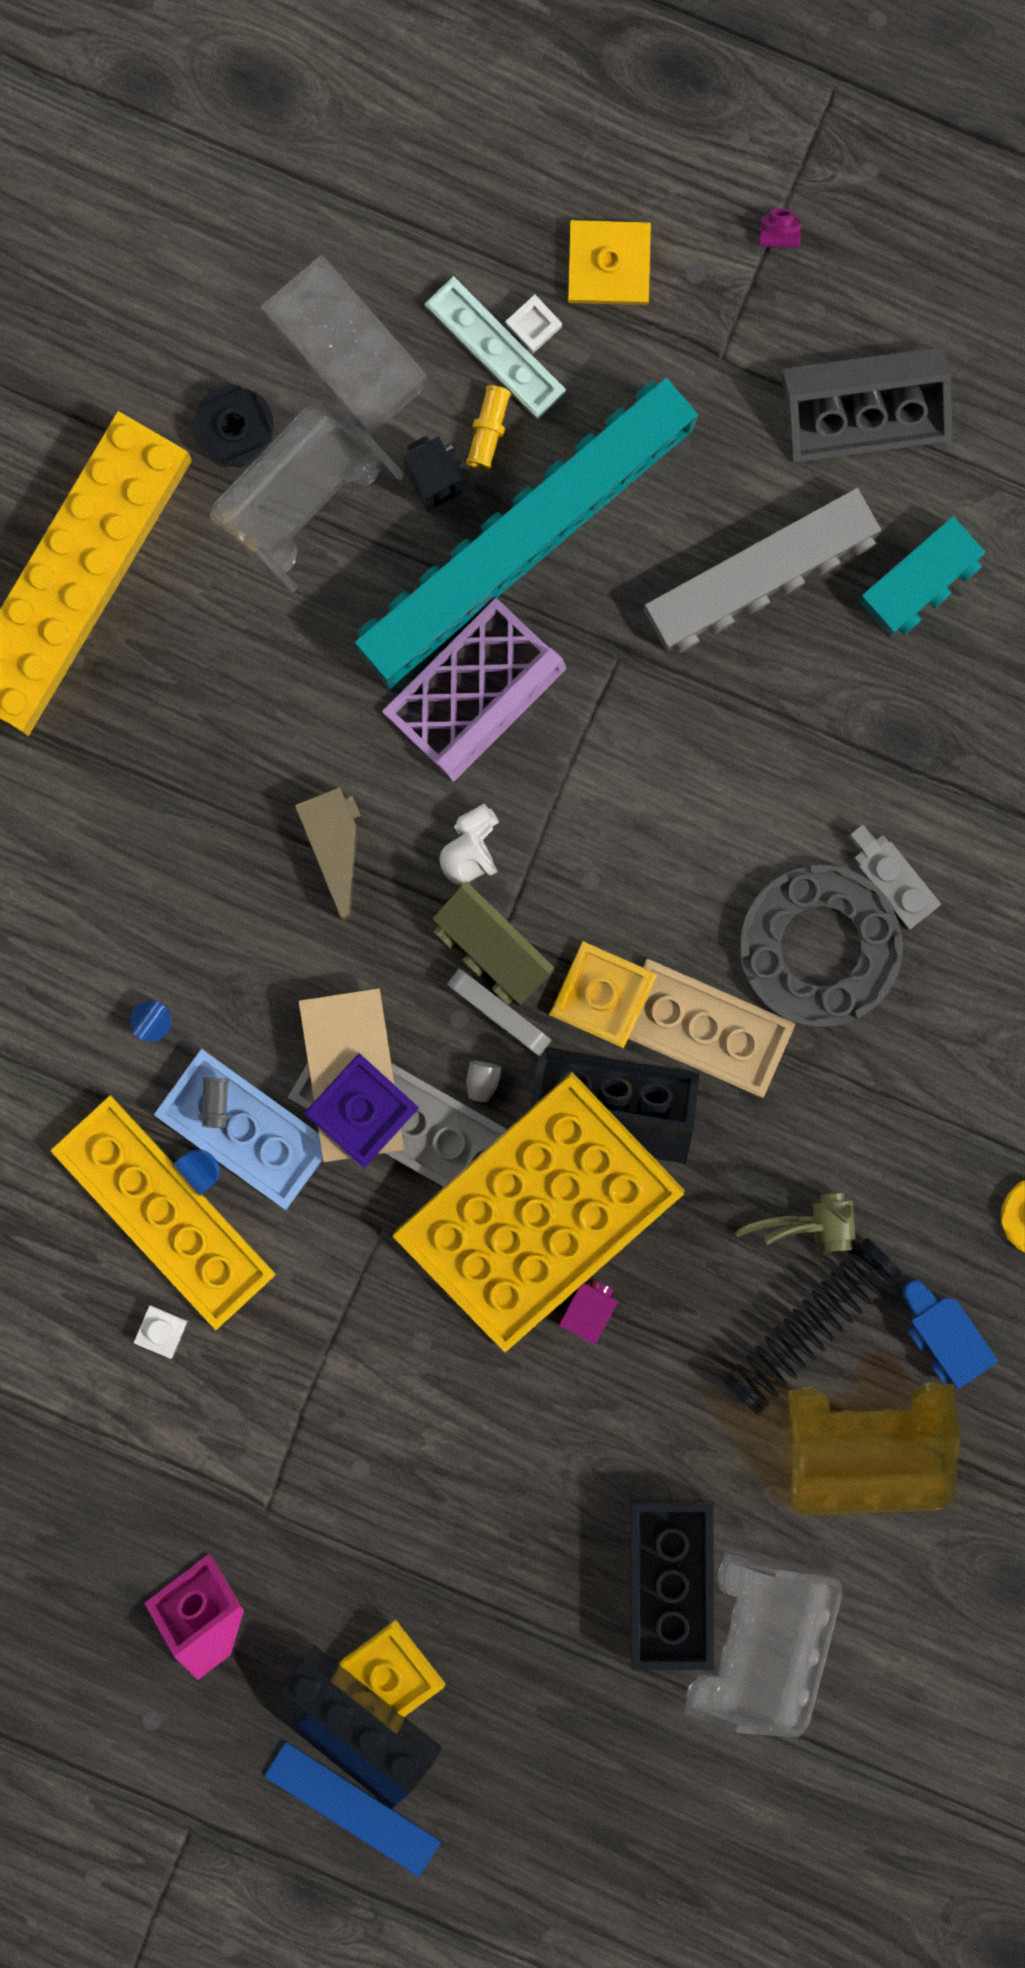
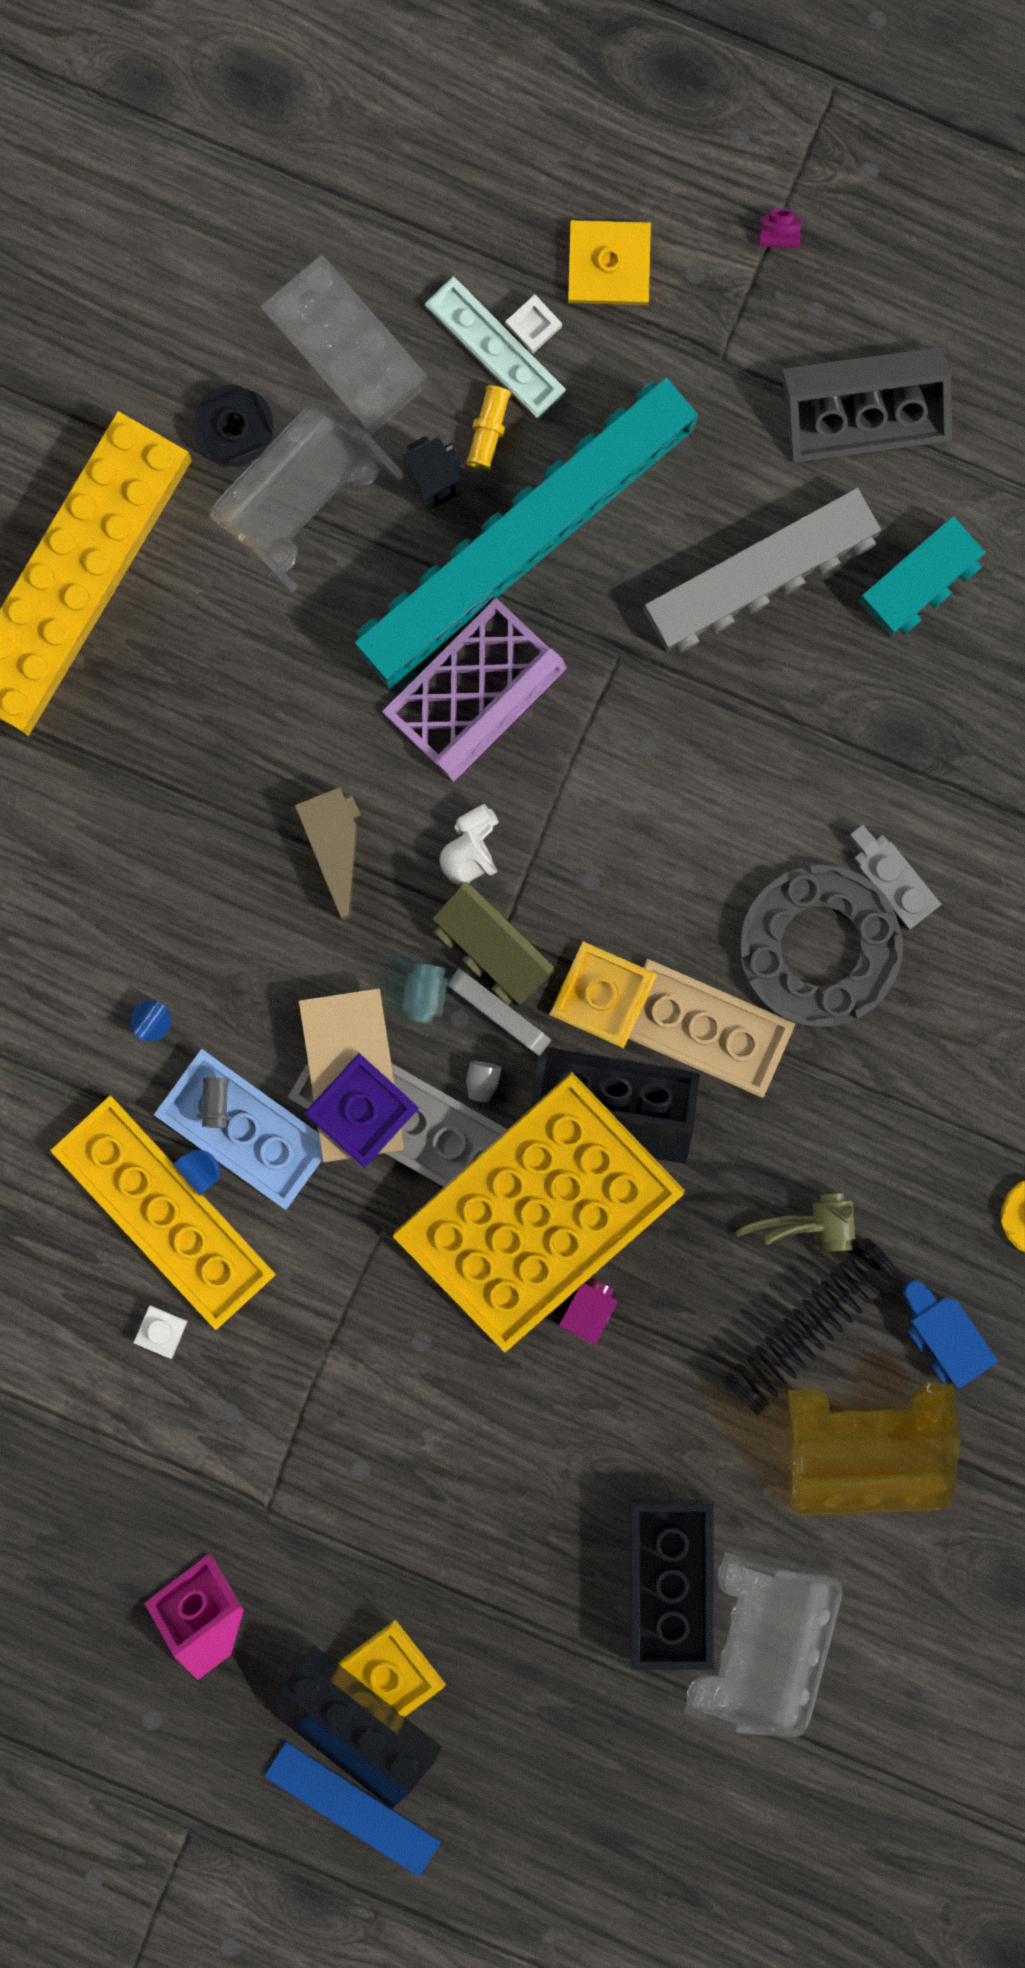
none -> clear light blue brick [402,963,448,1024]

